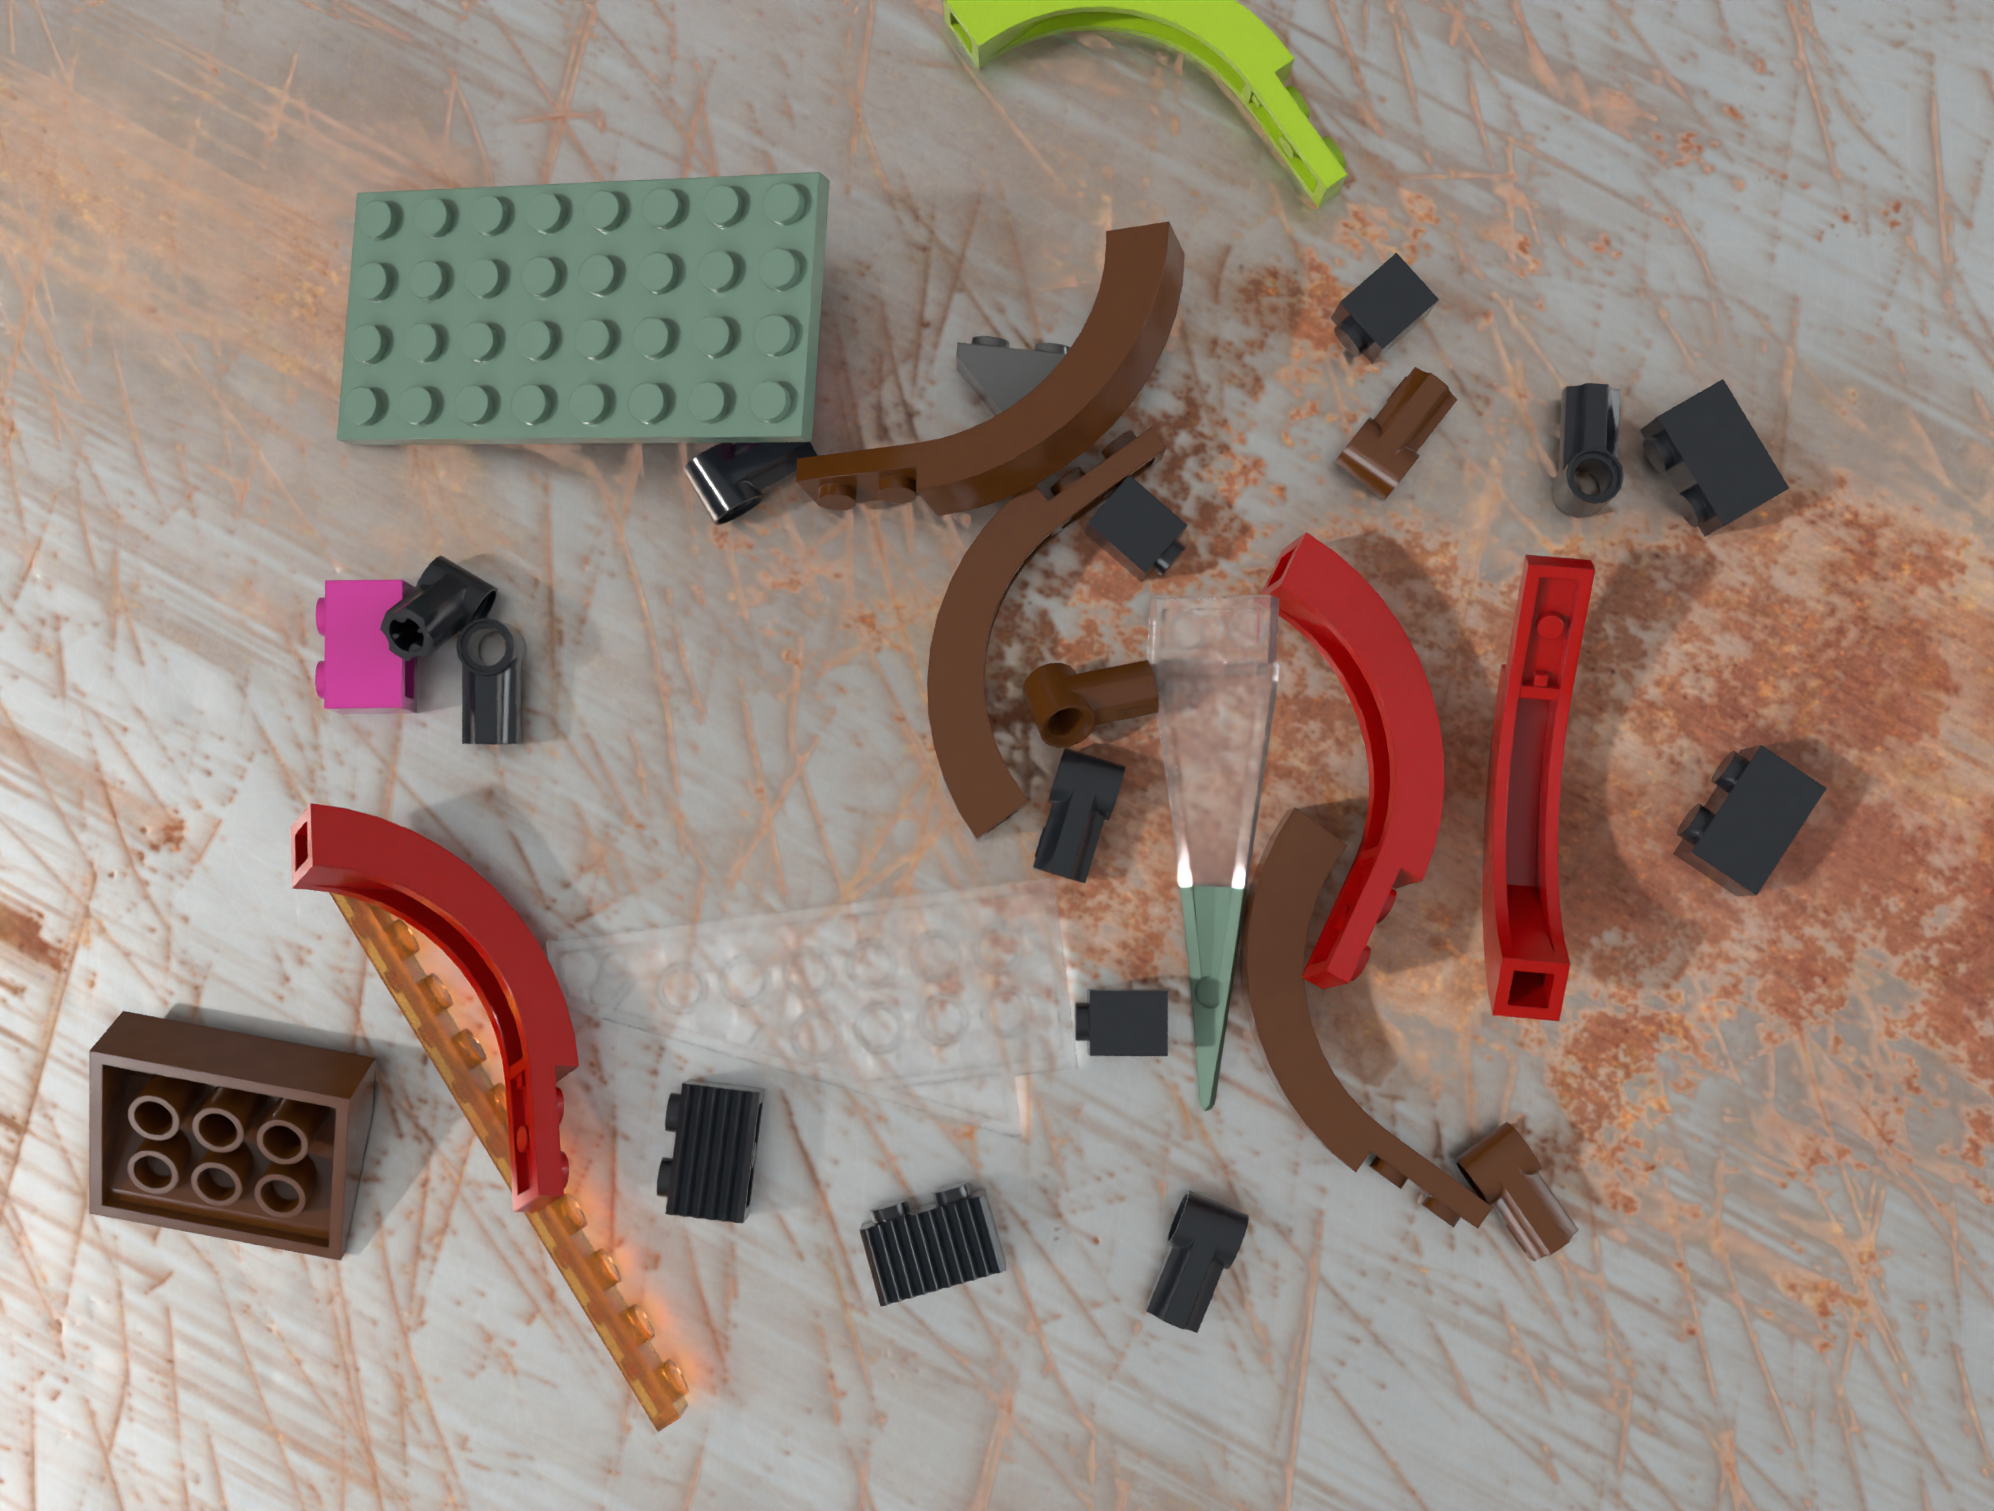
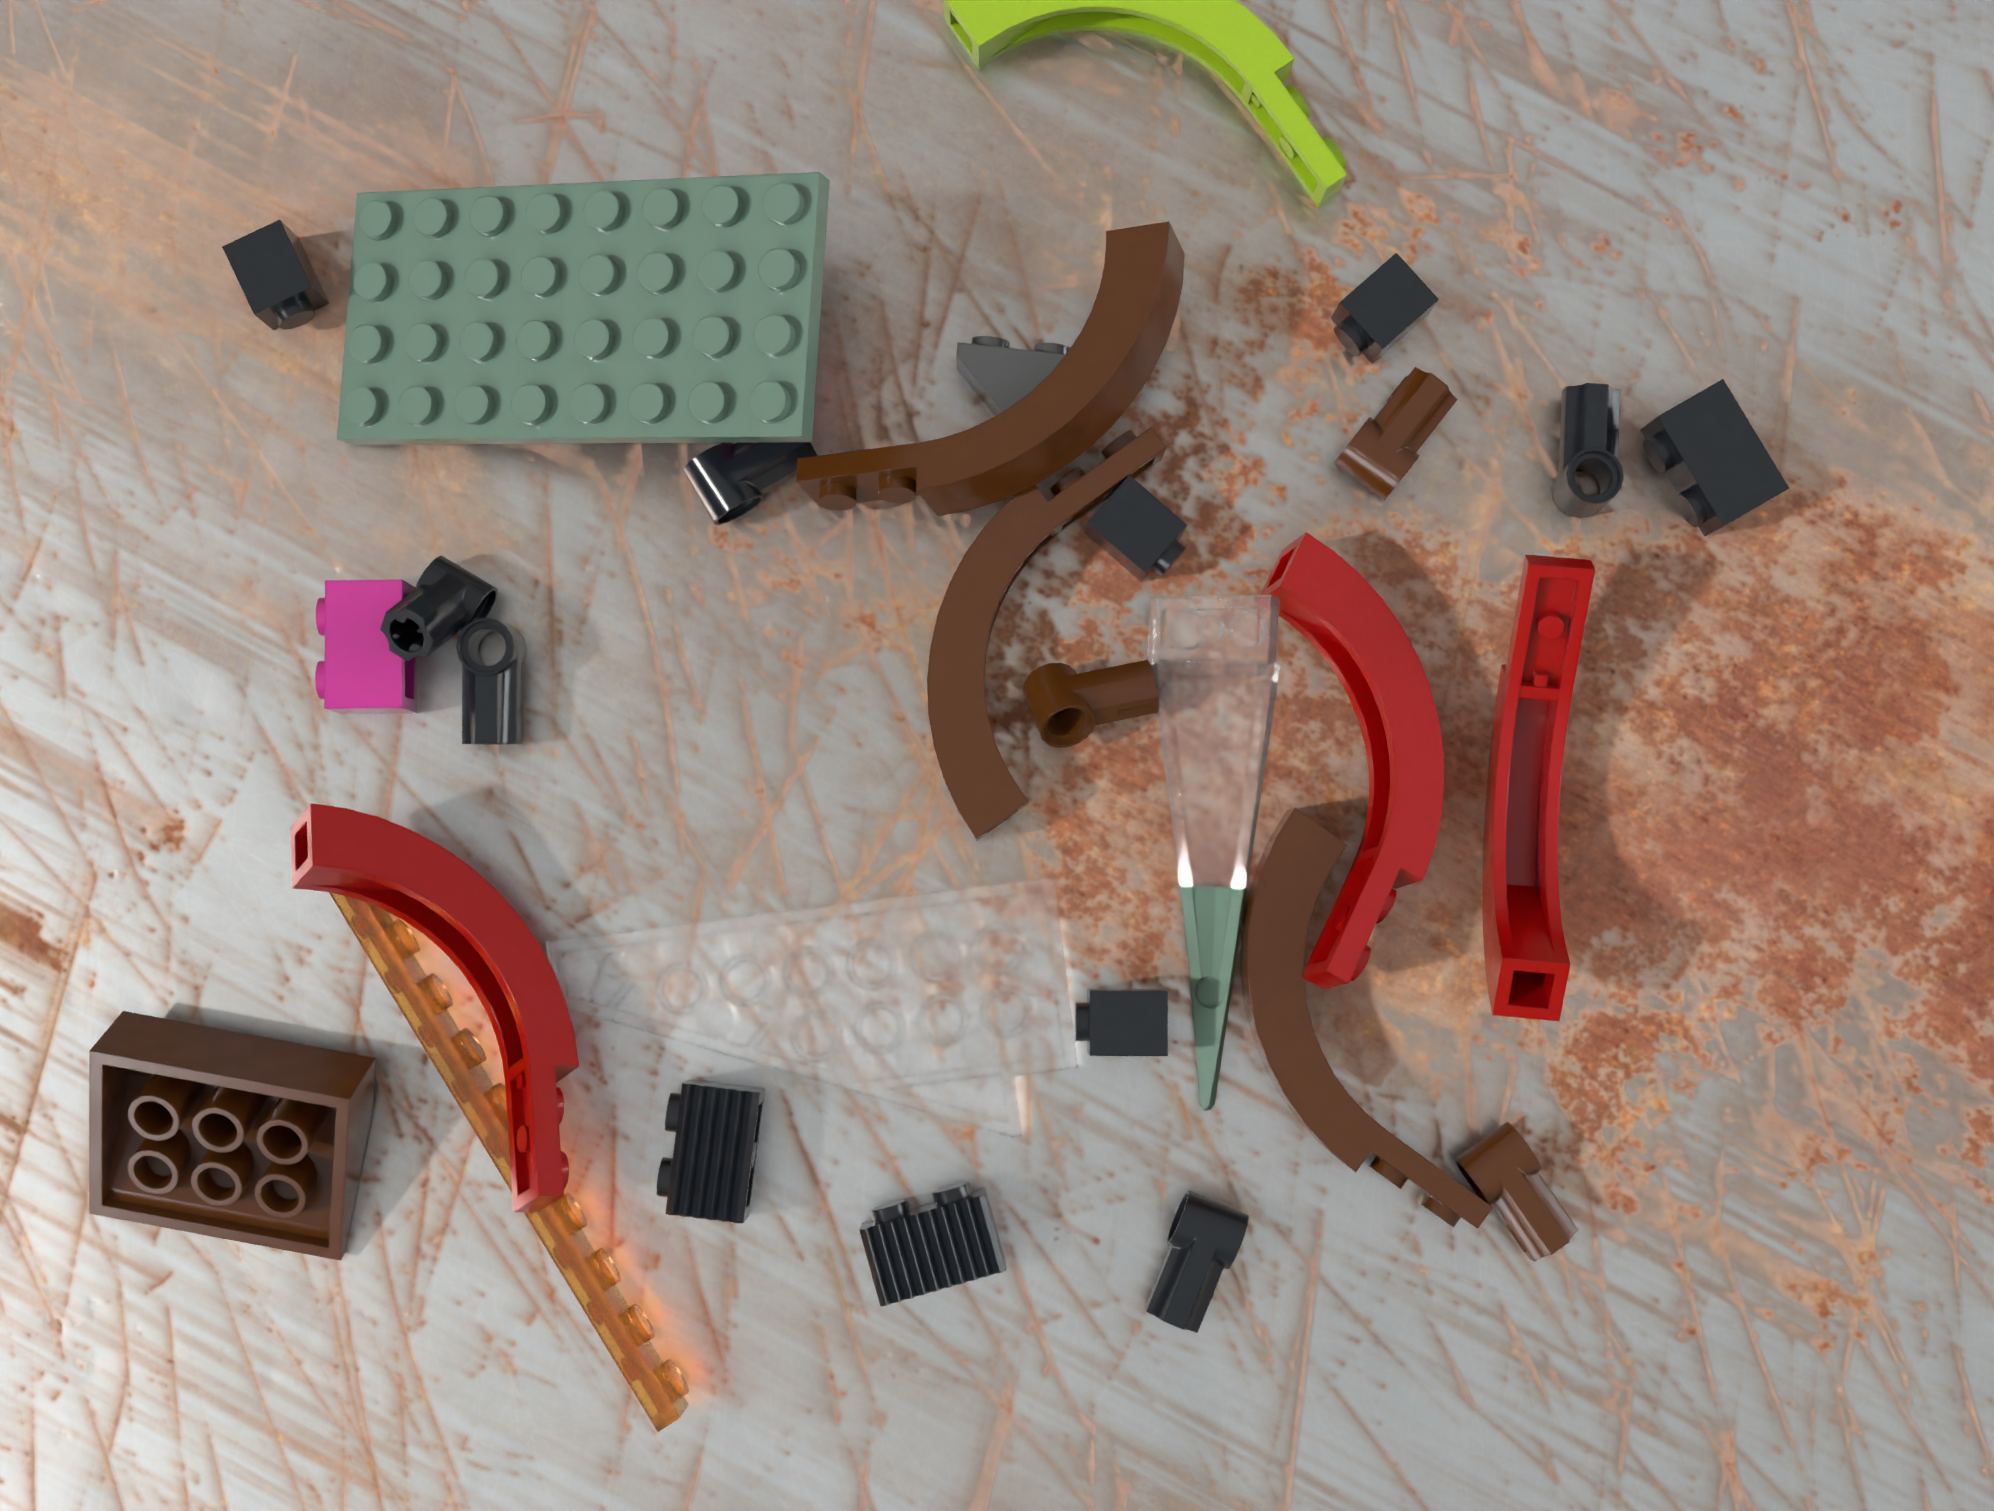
black piece [1033,747,1126,883] -> none
black brick [1673,745,1827,896] -> none
none -> black brick [222,220,330,330]

